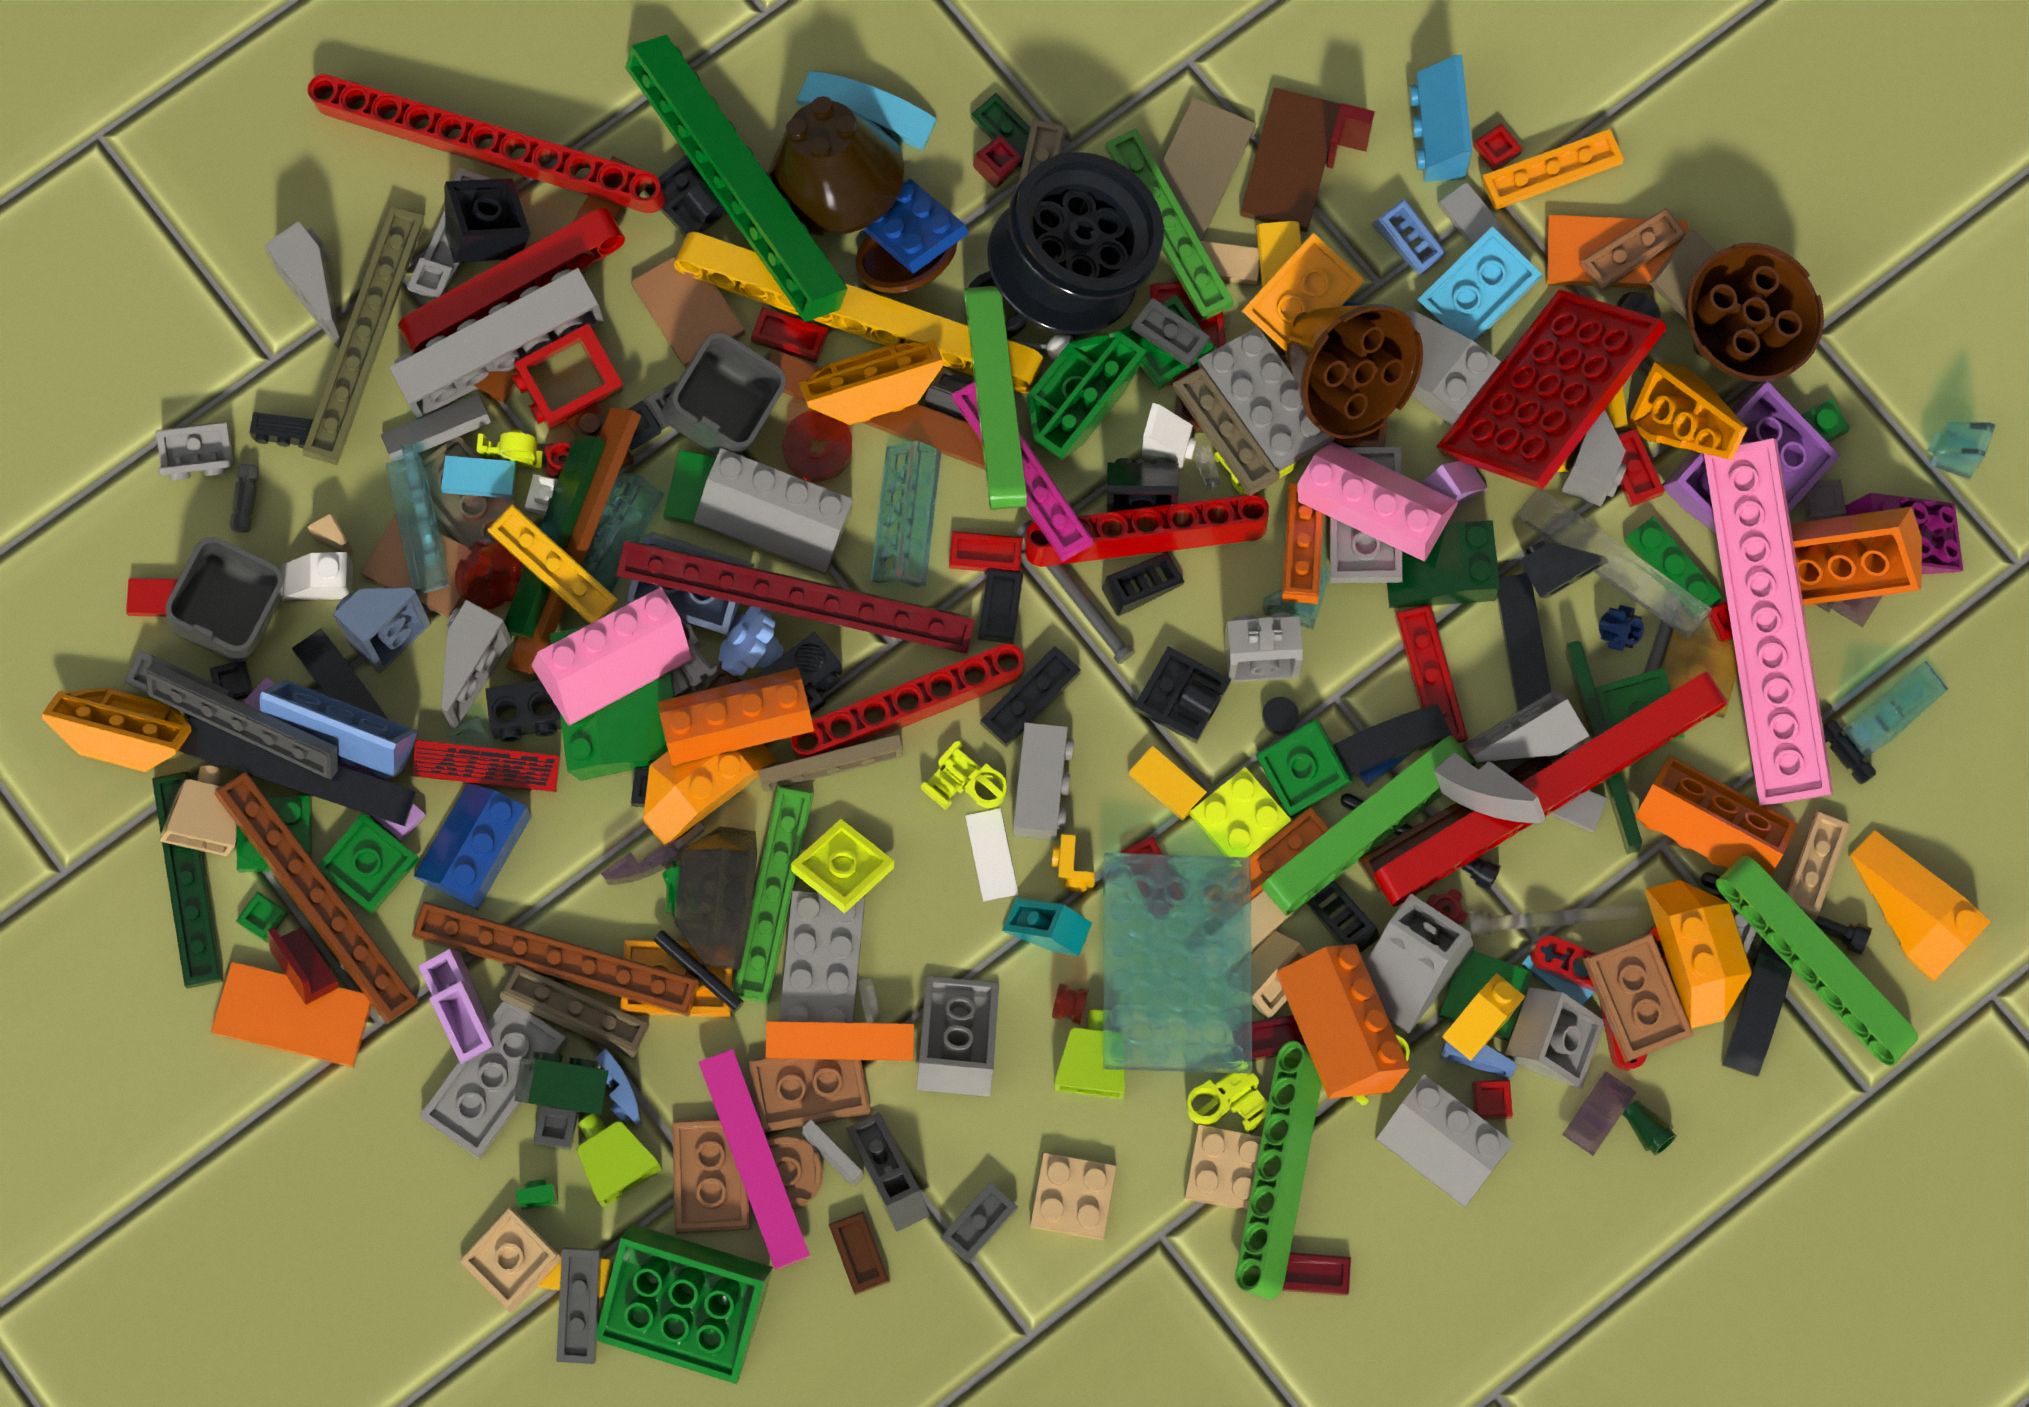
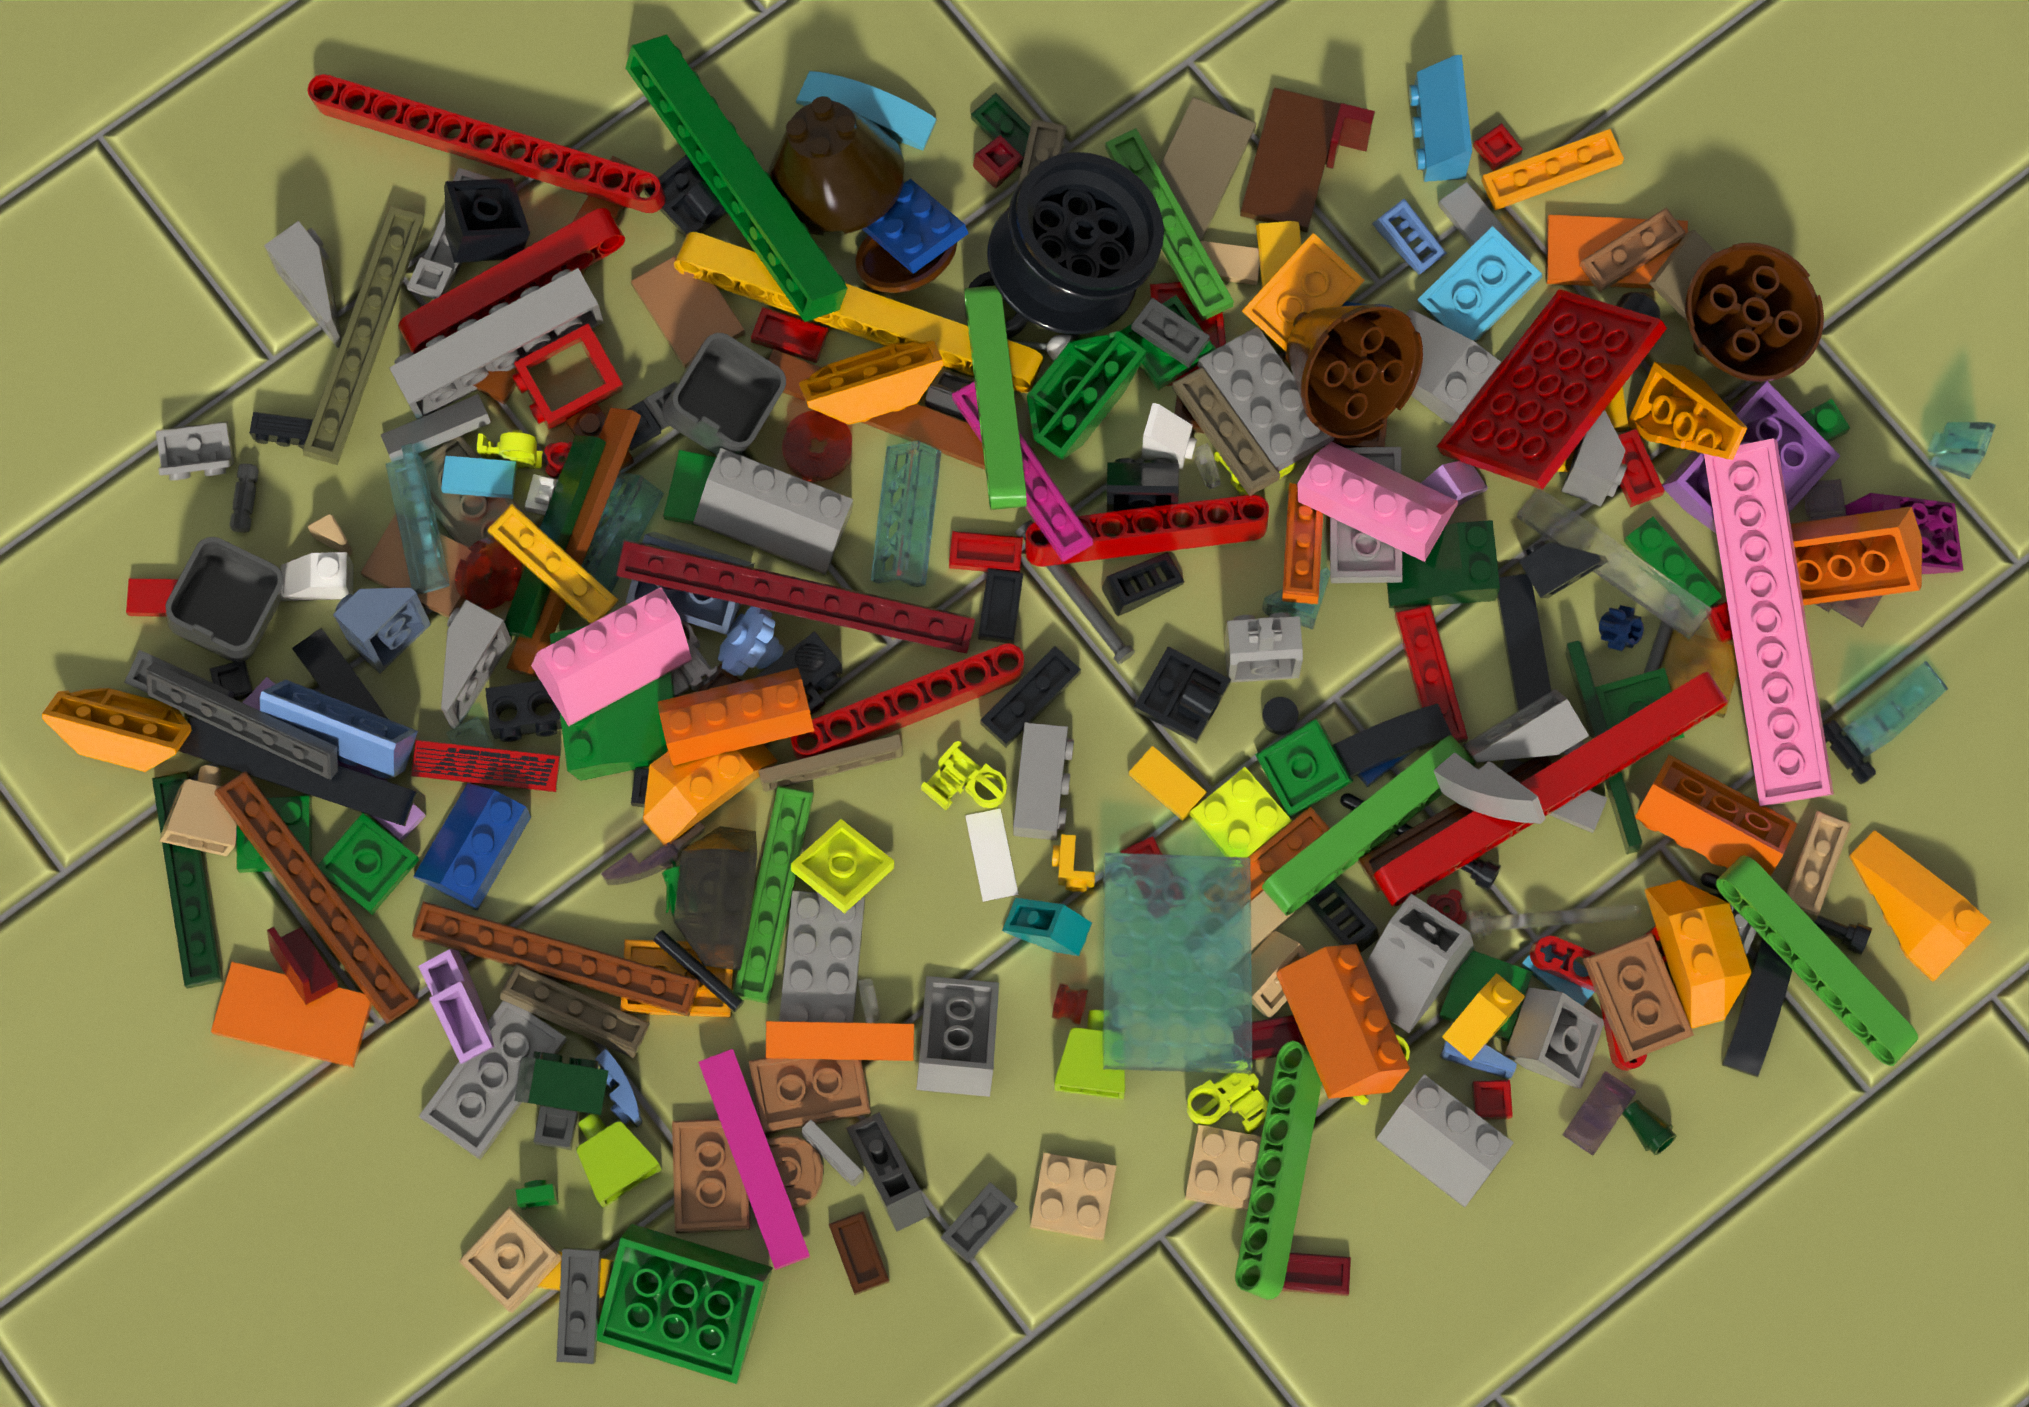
green tile [236,891,288,943] -> none

